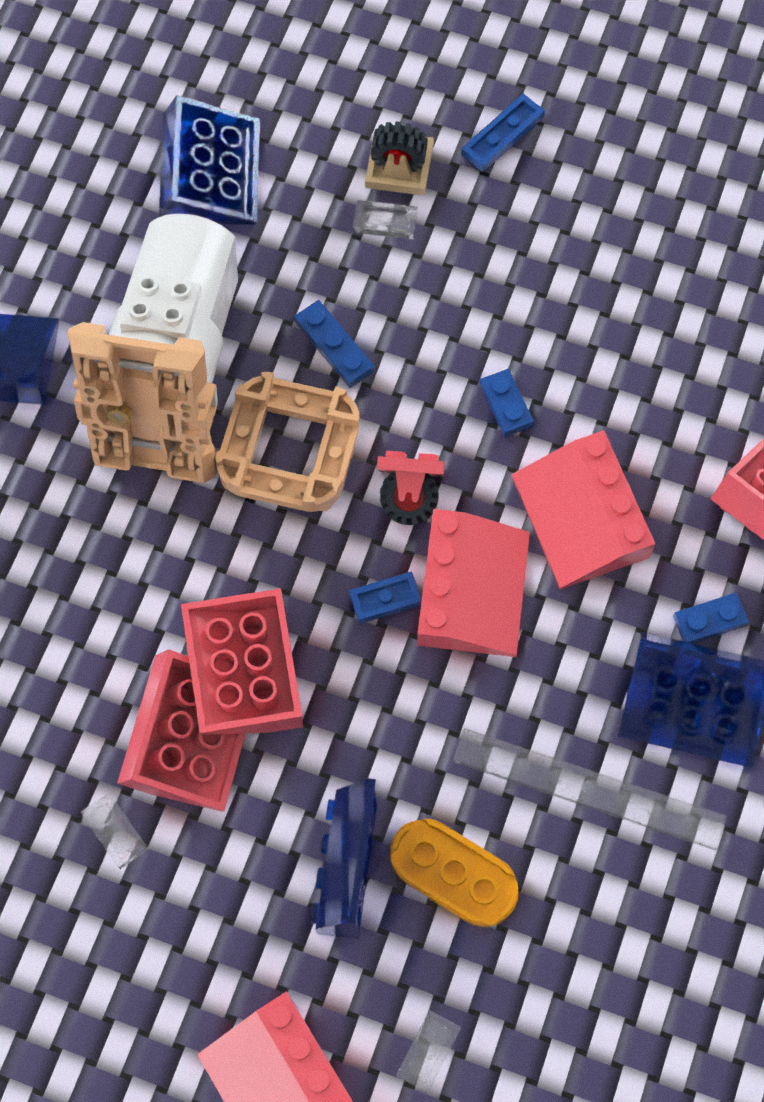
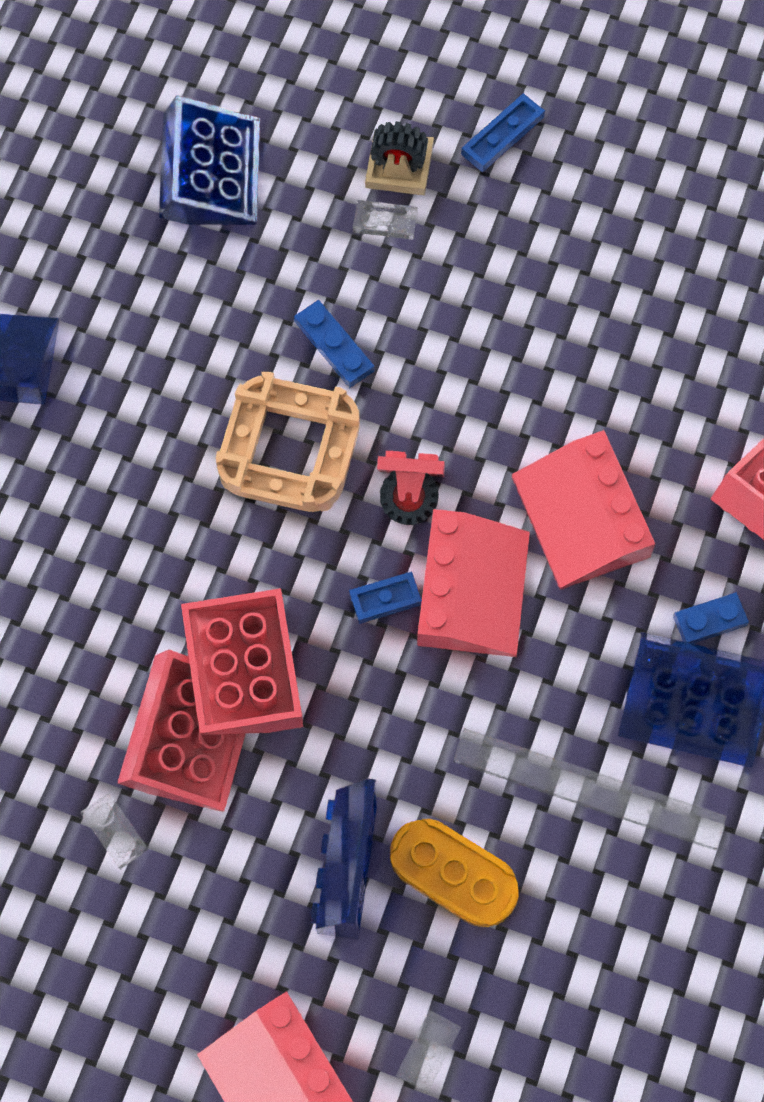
piece [67,214,238,483] -> none
blue plate [479,368,534,437] -> none

